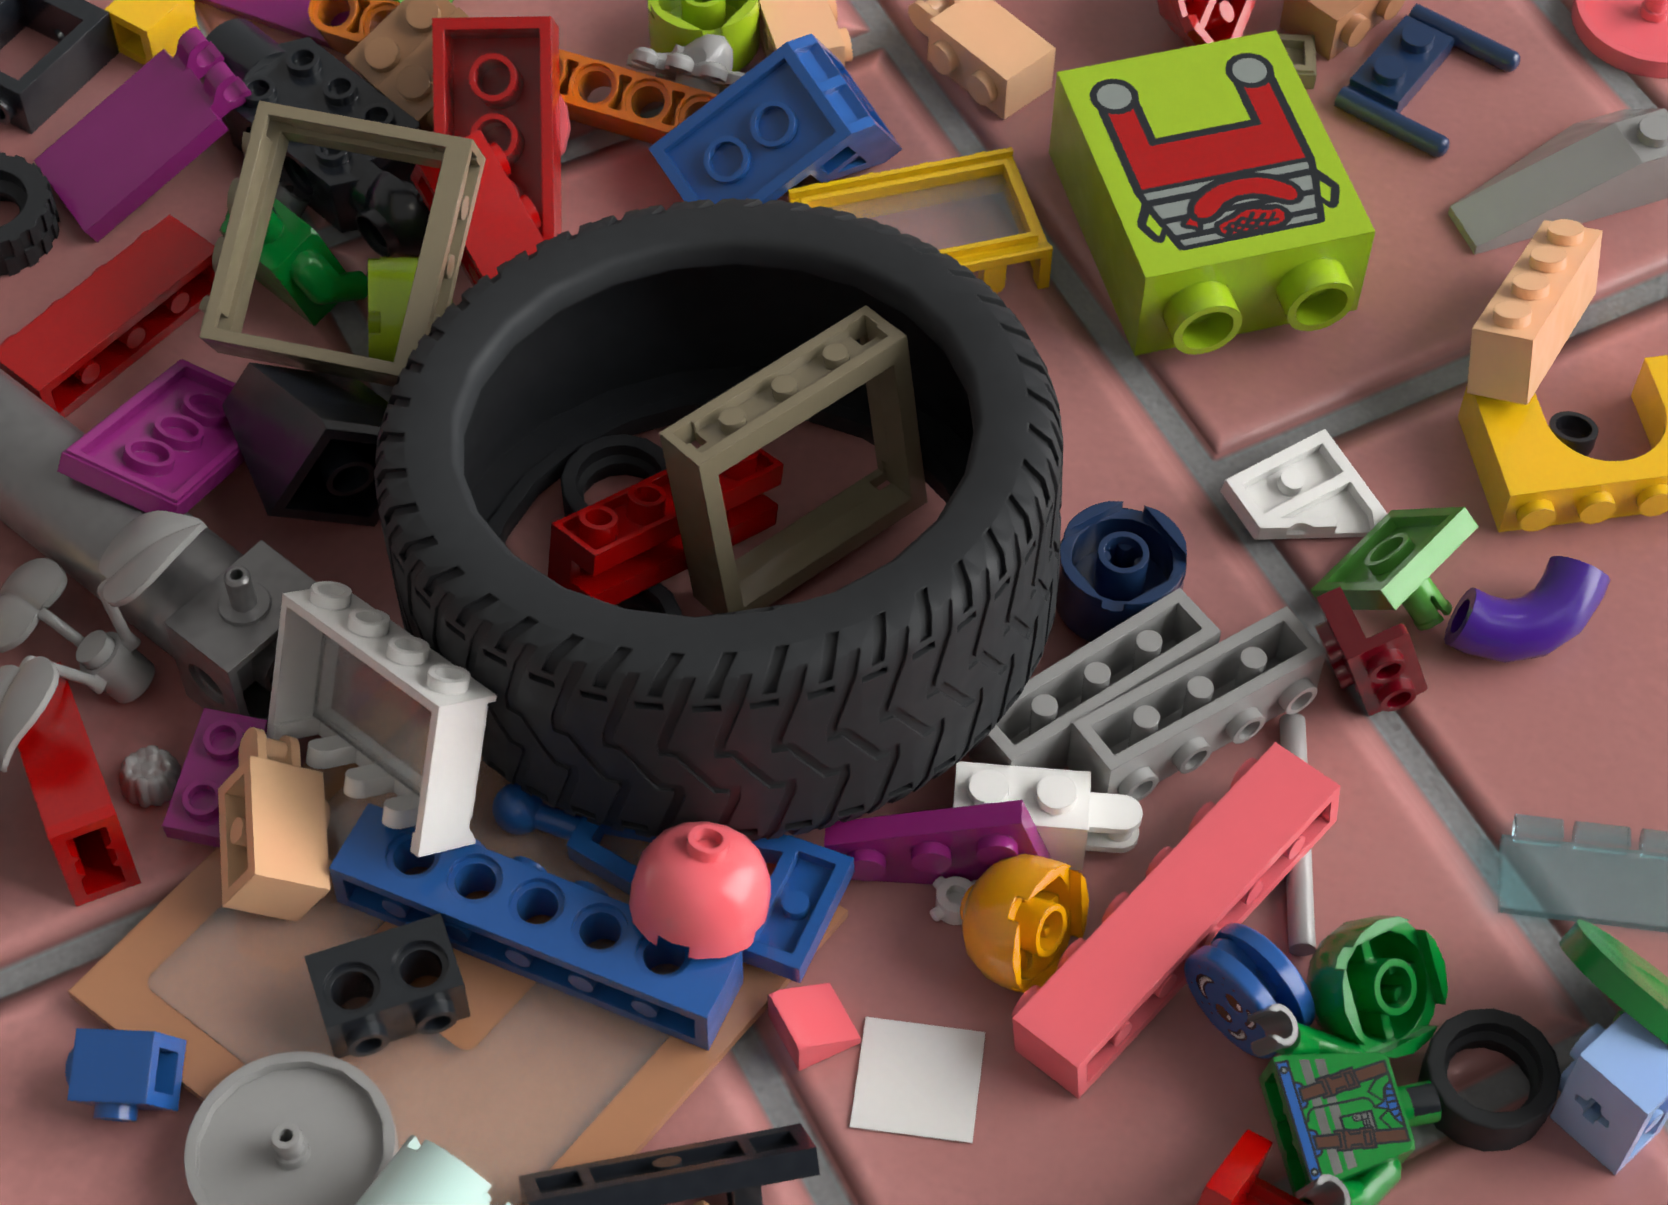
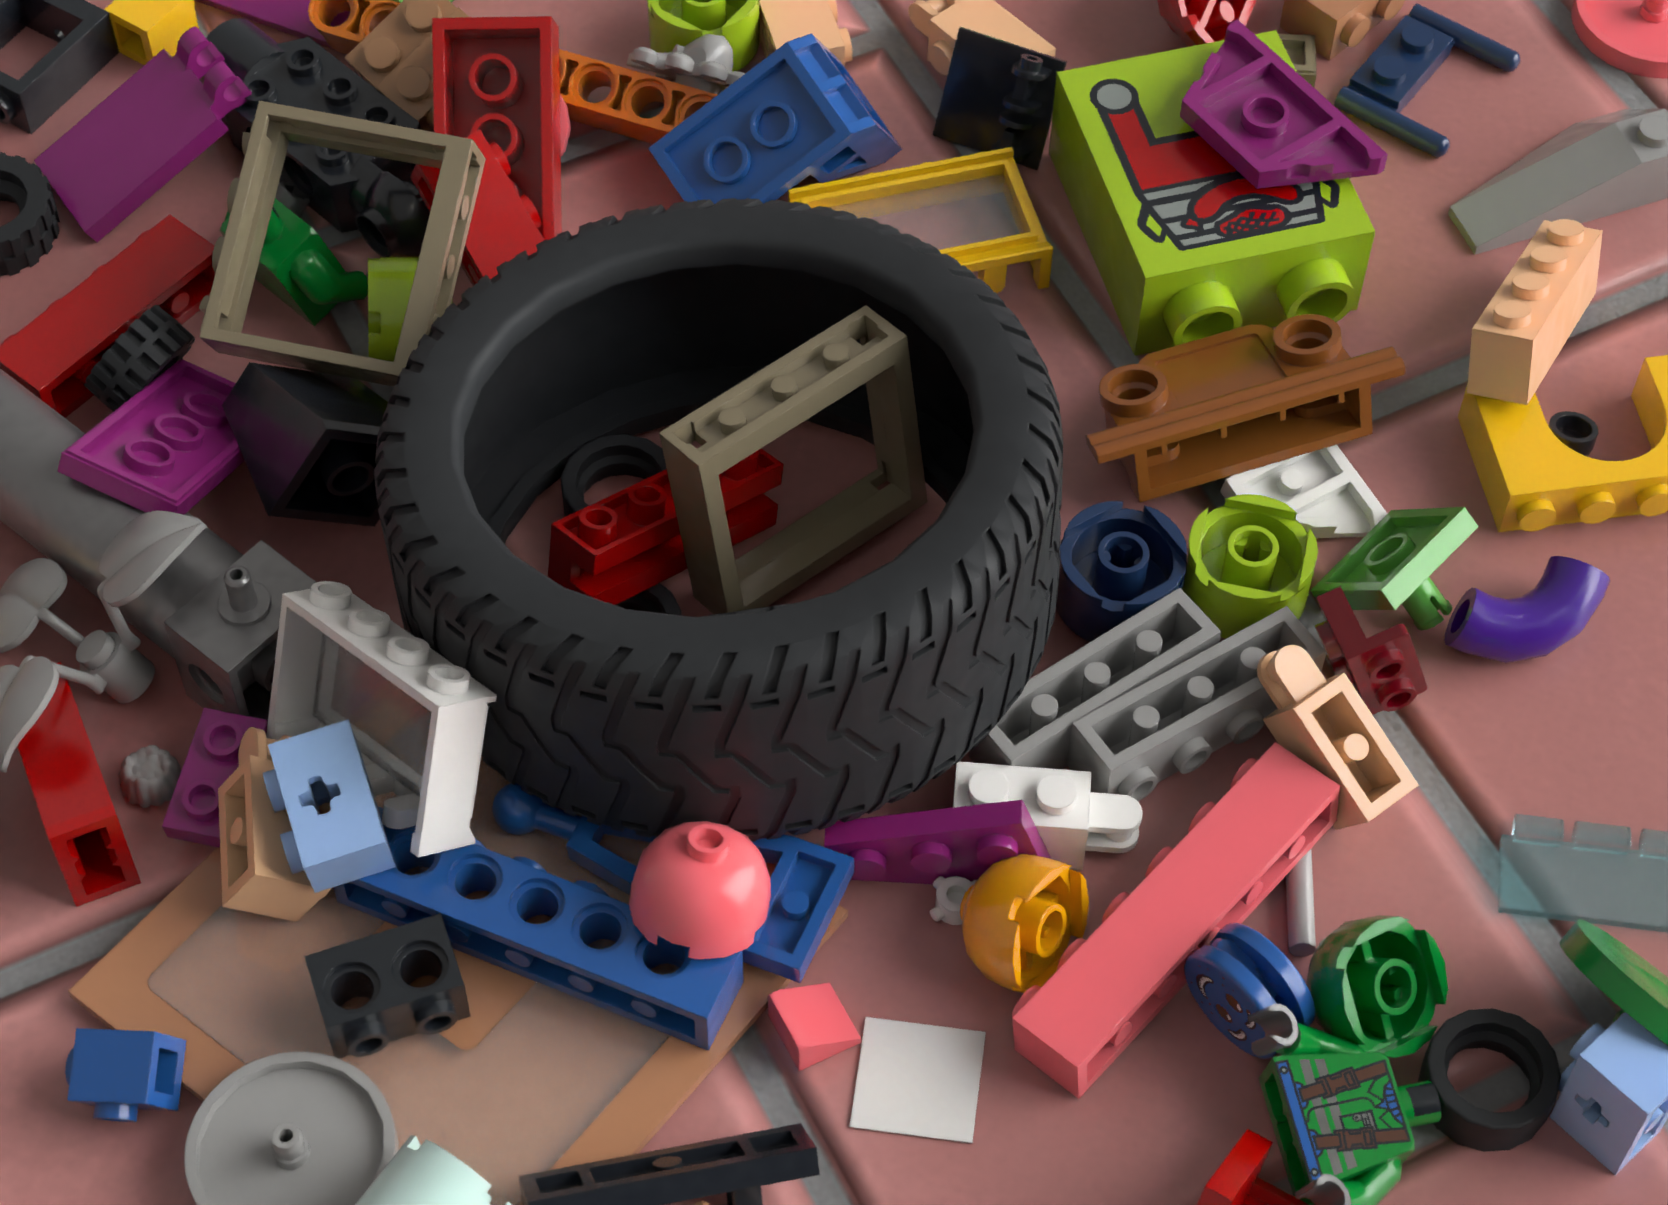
none -> black tyre [84,305,195,412]
none -> light blue brick [263,719,395,893]
none -> black hinge [933,27,1067,170]
none -> dark orange brick [1085,314,1406,502]
none -> magenta wing [1180,19,1388,189]
none -> lime brick [1183,494,1318,639]
none -> light nougat brick [1257,645,1418,830]

